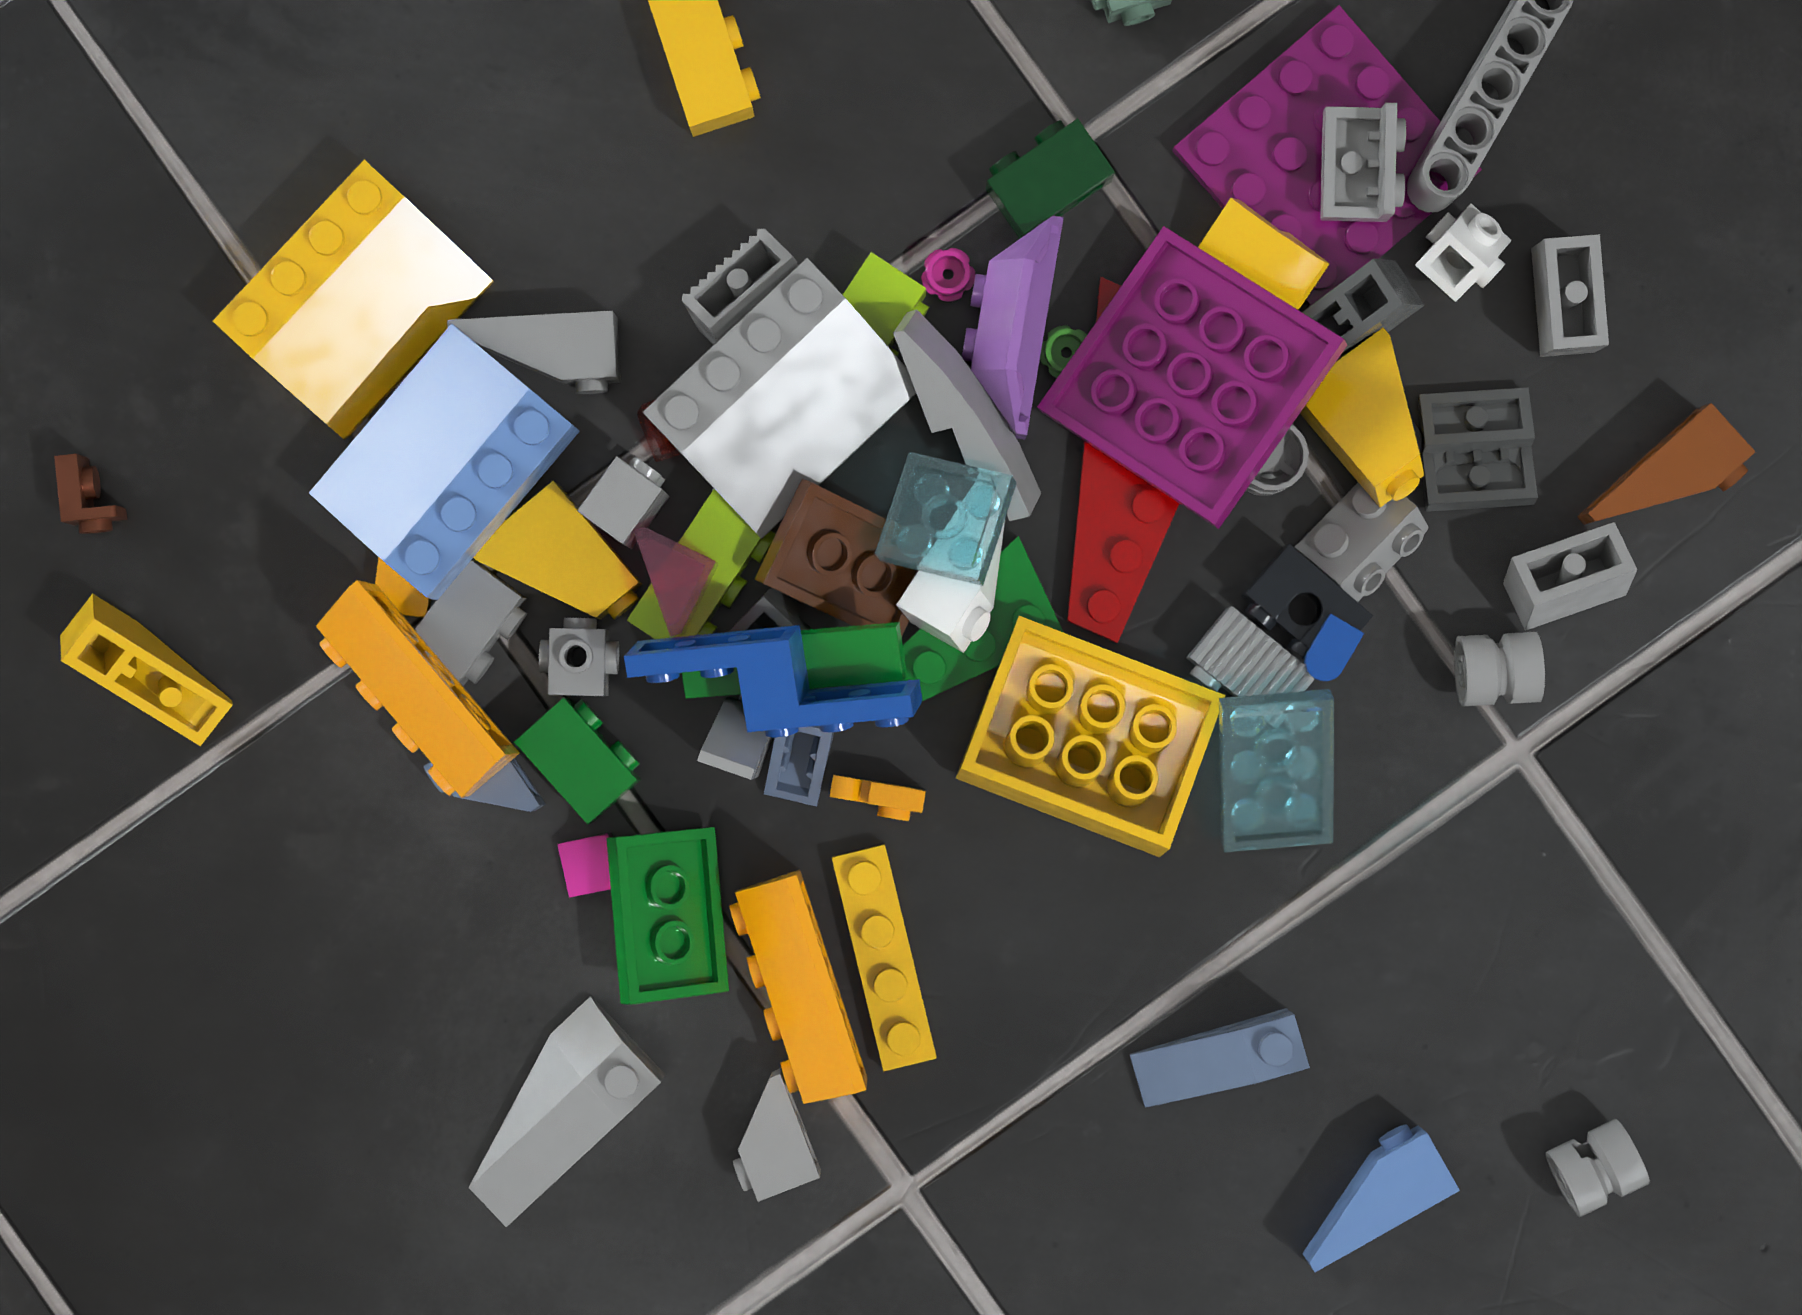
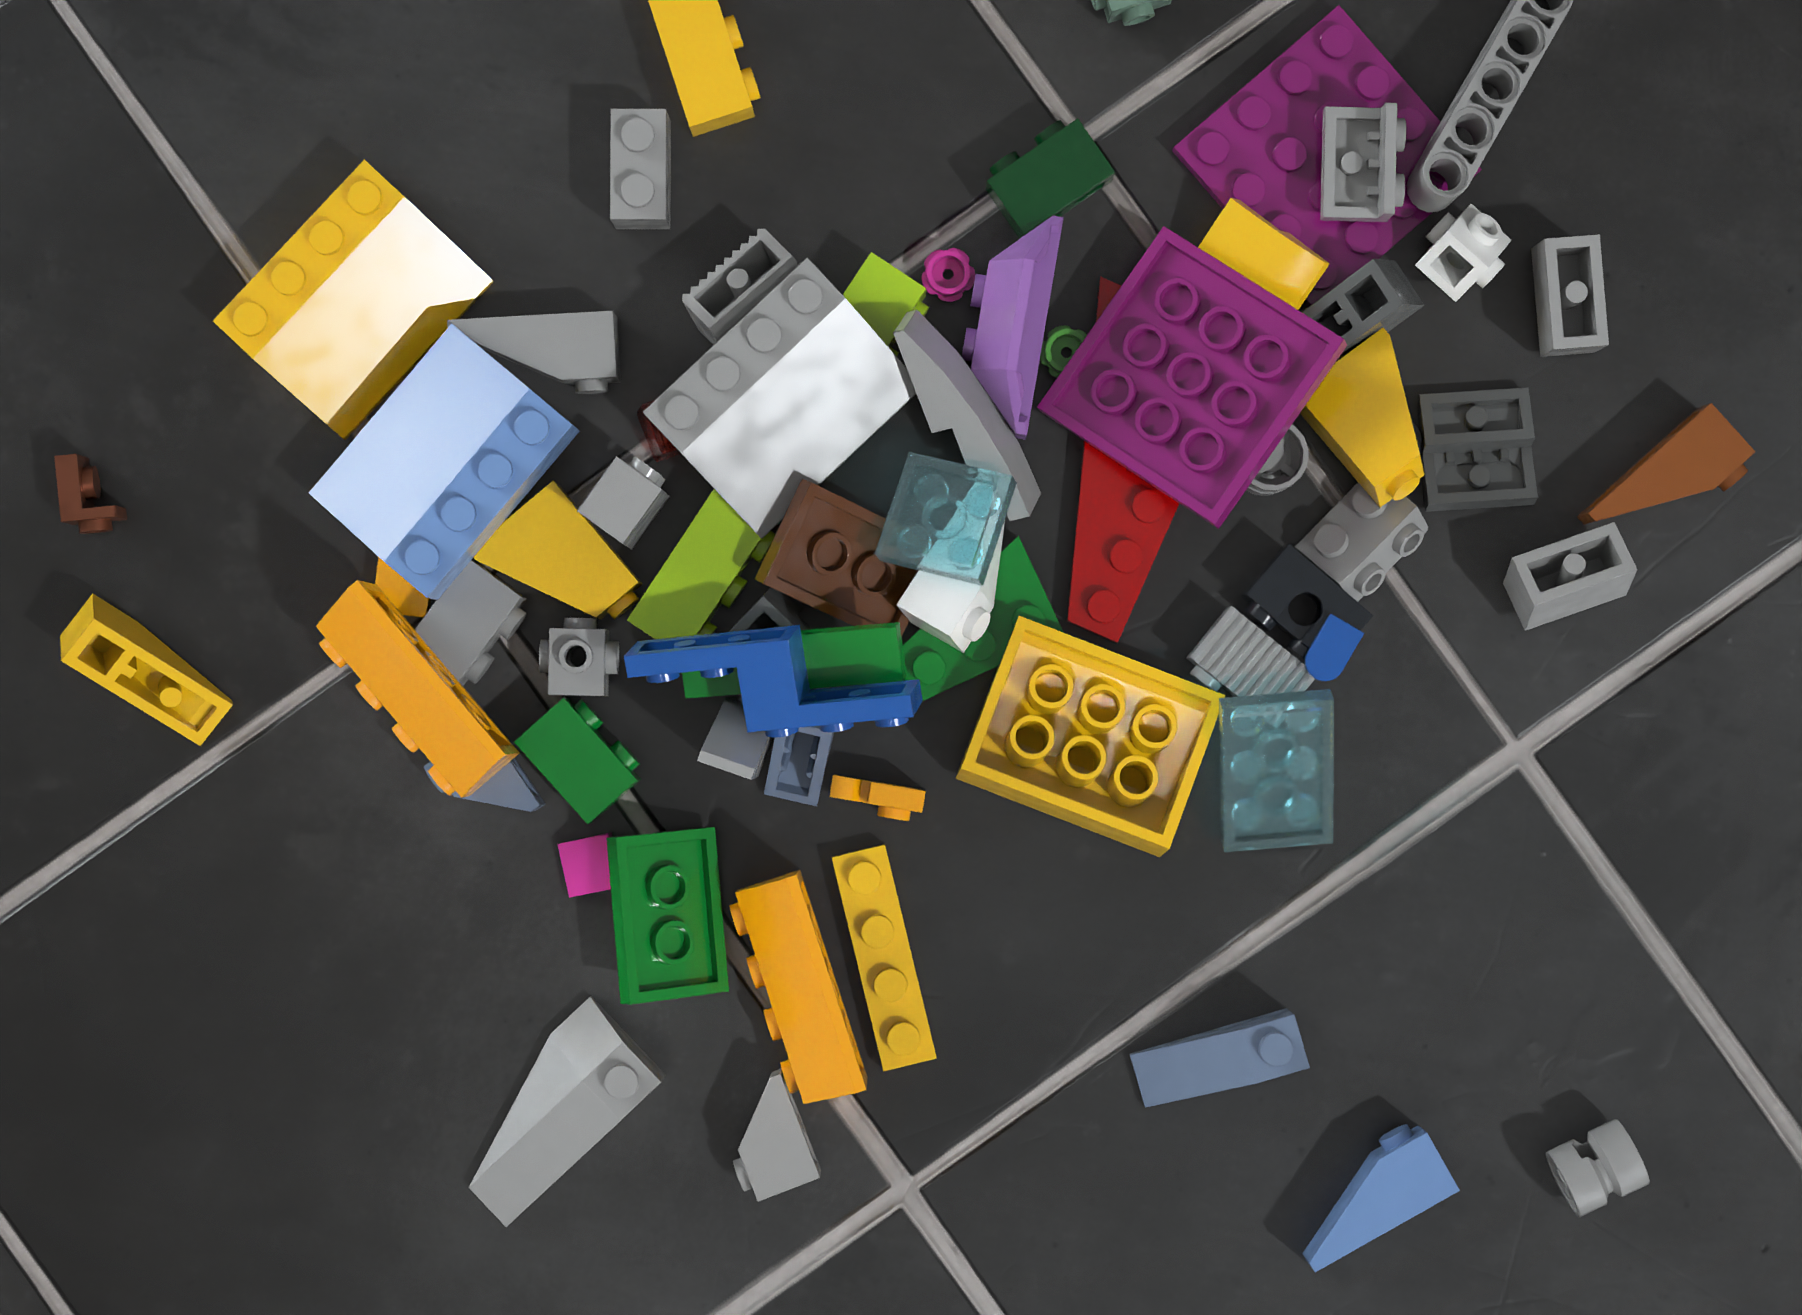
clear pink slope [633,527,719,638] -> none
light grey wheel [1454,632,1545,706] -> none
none -> light grey brick [610,109,671,229]

